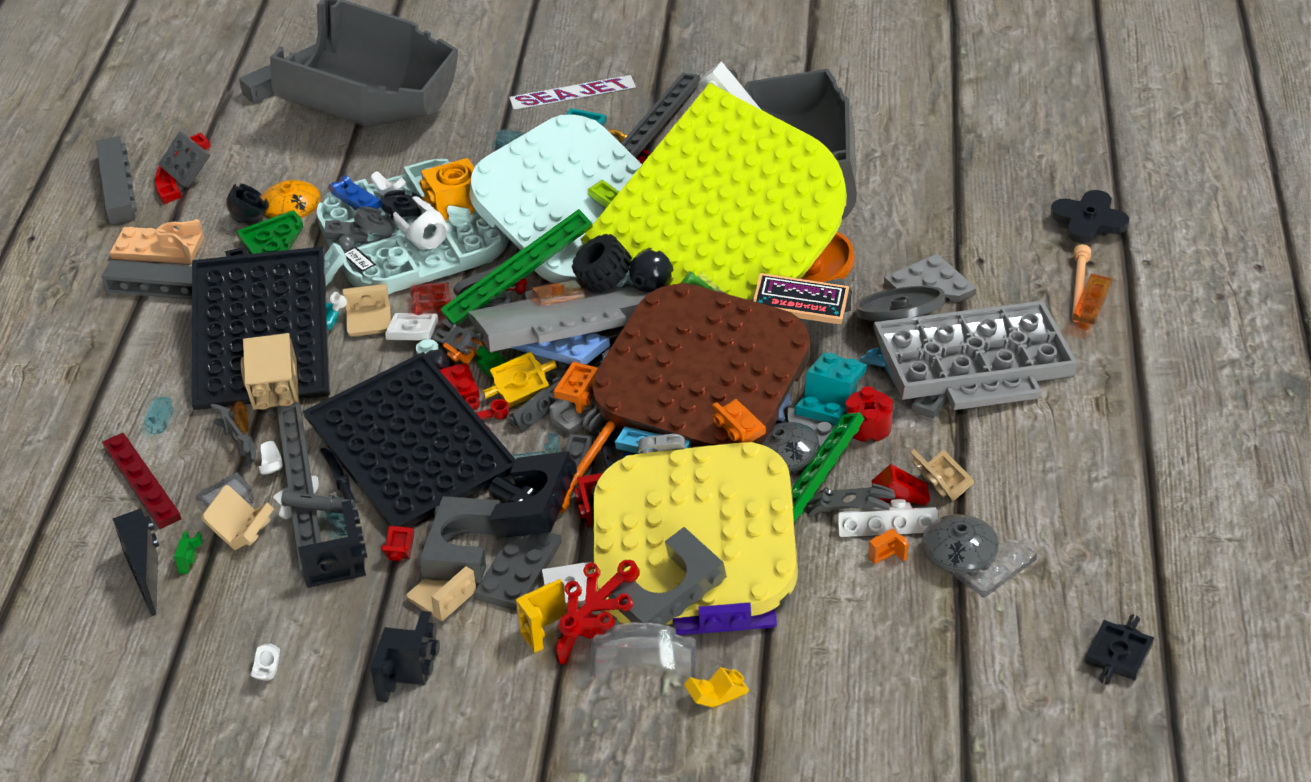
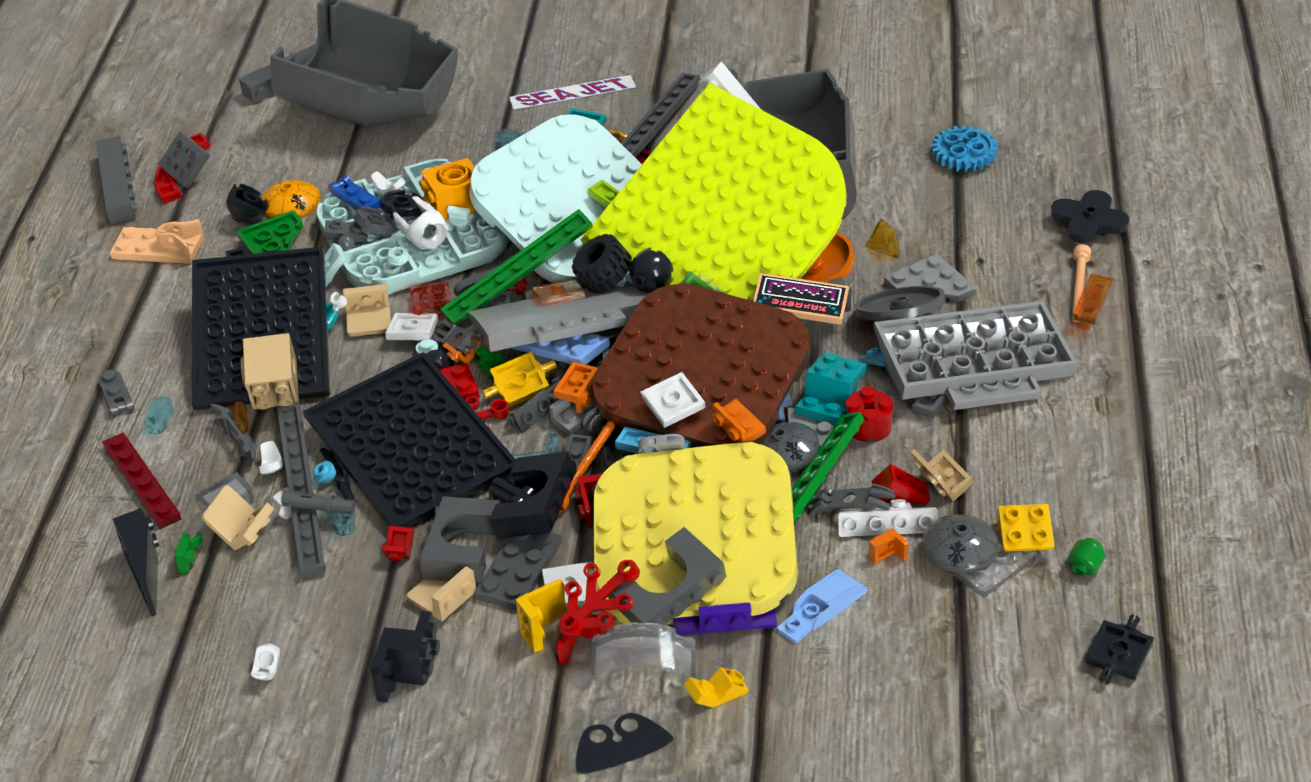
dark grey brick [101,260,192,300] -> none
black bracket [298,500,368,588] -> none
sticker [344,247,376,272] -> none
none -> dark grey plate [99,370,135,416]
none -> medium azure plate [313,461,336,484]
none -> black piece [576,713,674,773]
none -> white plate [640,372,706,428]
none -> light blue piece [778,570,867,643]
none -> clear yellow slope [865,219,900,259]
none -> dark azure gear [931,125,998,172]
none -> yellow bracket [996,504,1054,551]
none -> green head [1067,538,1106,577]

